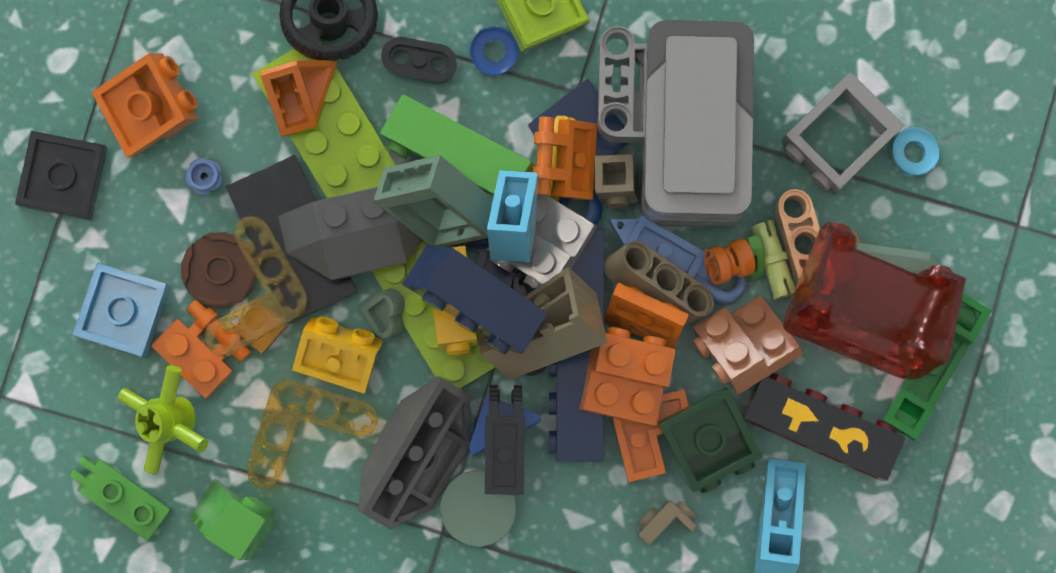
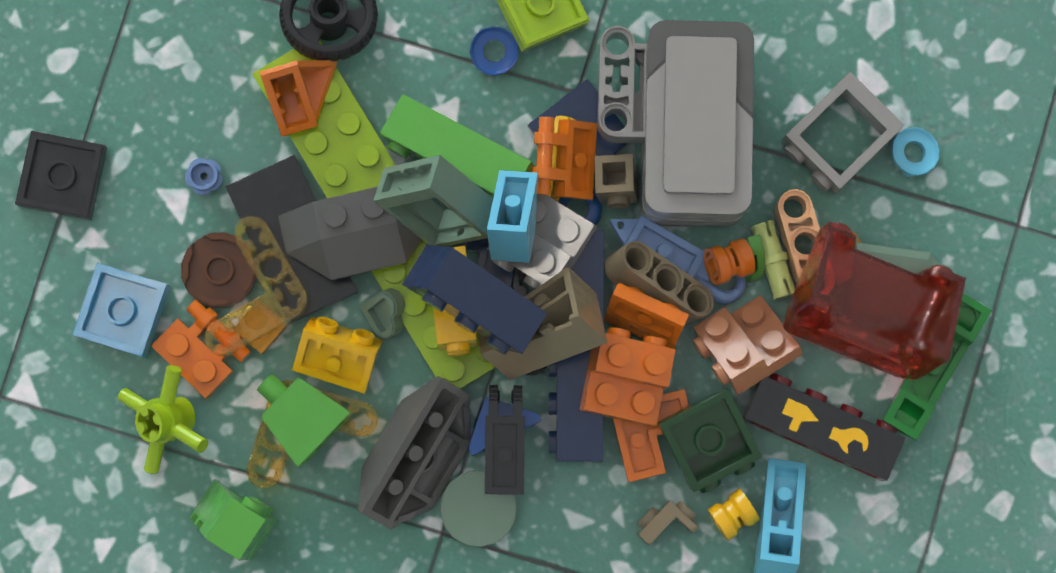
bright green hinge [70,456,172,541] -> none
orange plate [91,53,199,158] -> none
black plate [381,37,457,84] -> none
none -> bright green torso [257,373,352,468]
none -> yellow wheel [707,488,760,541]

